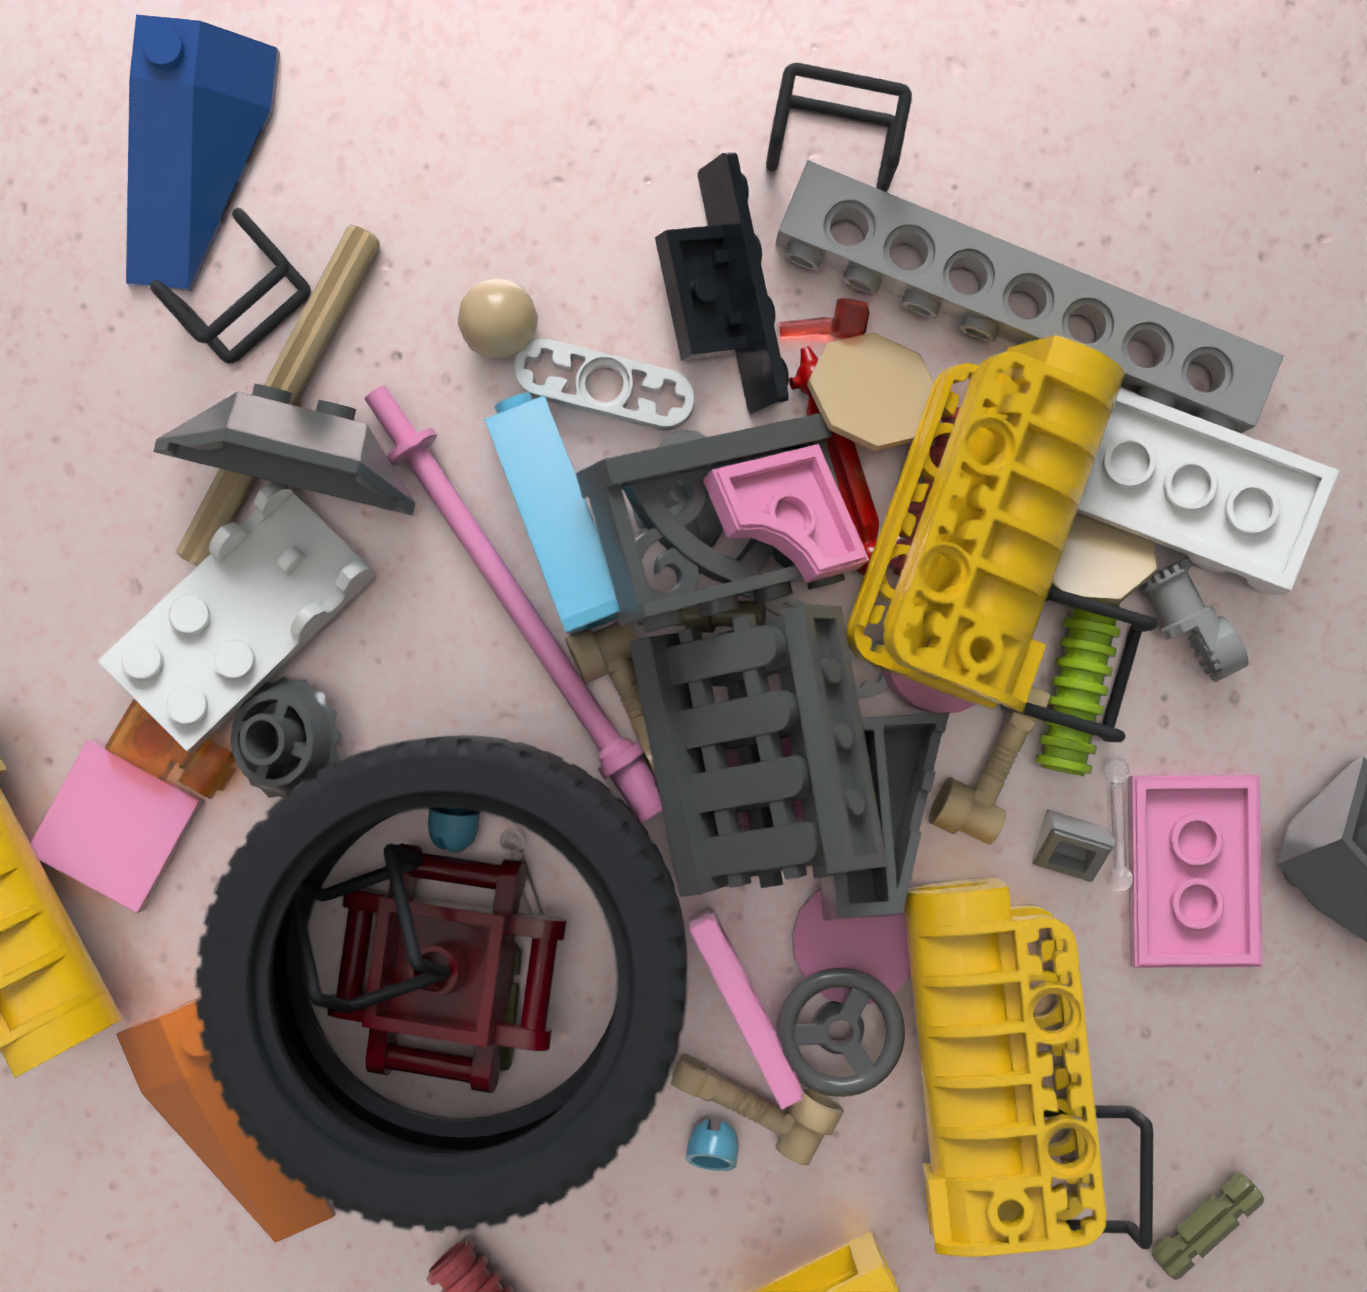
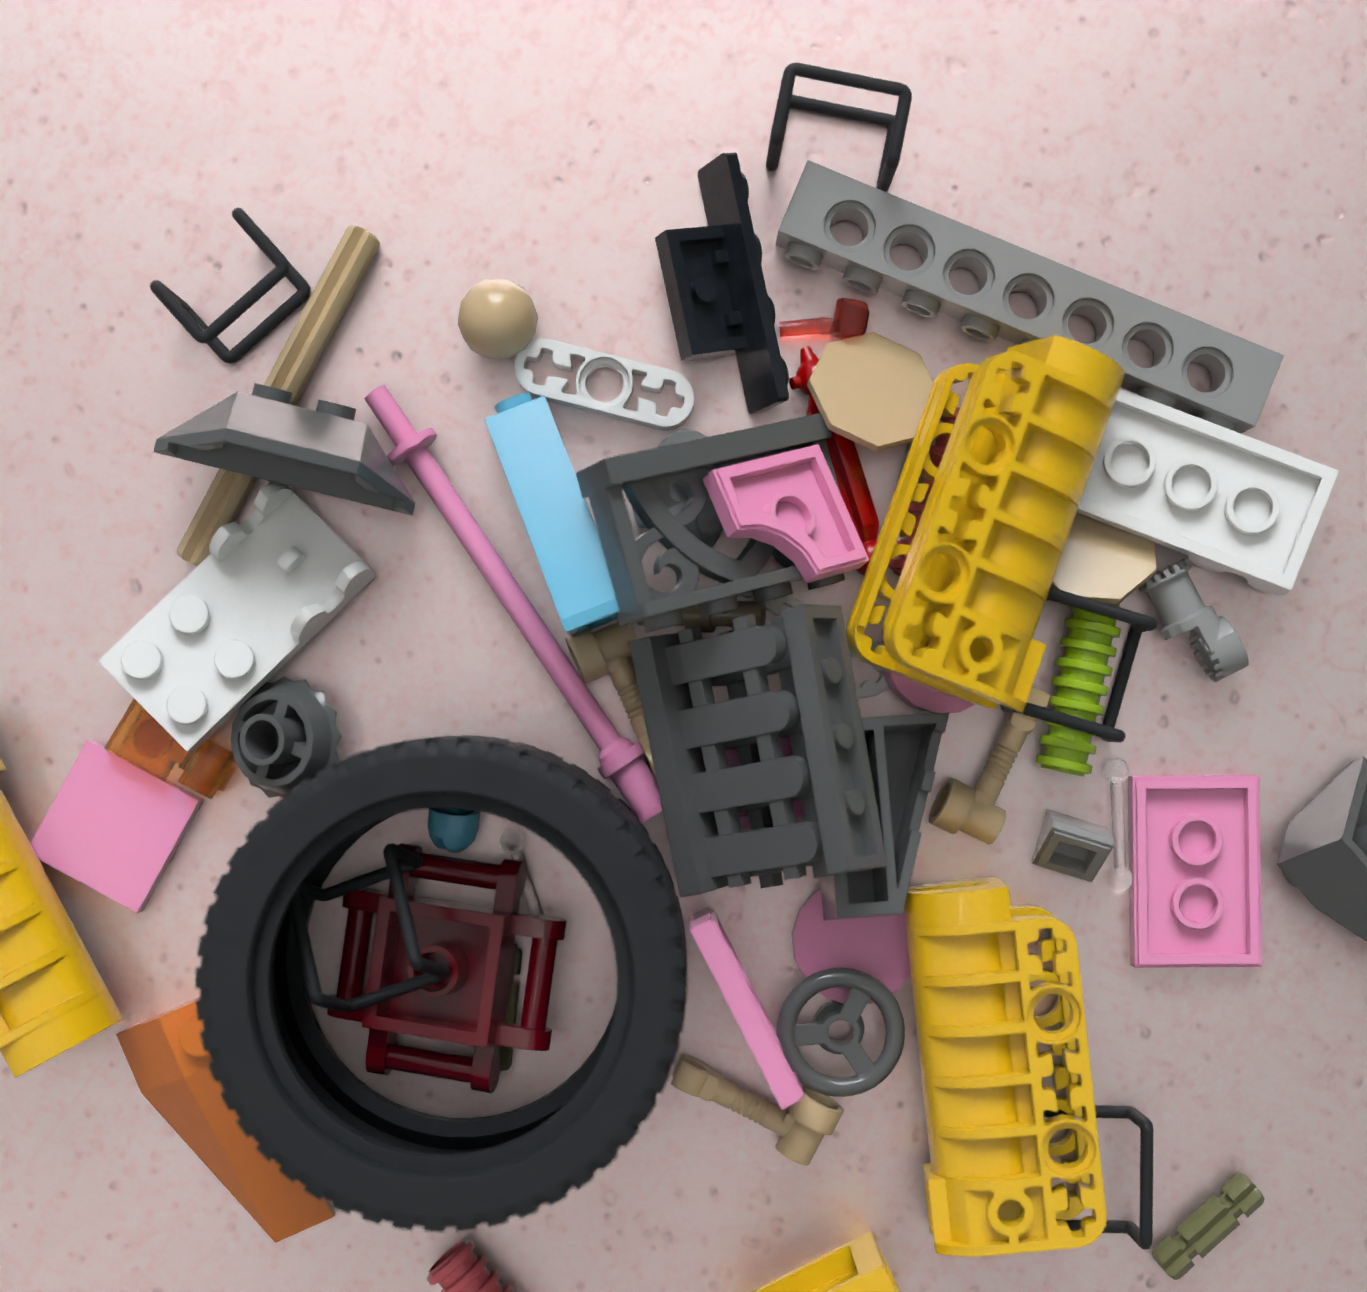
blue wedge [126,14,280,292] -> none
medium azure hinge [685,1119,739,1171] -> none

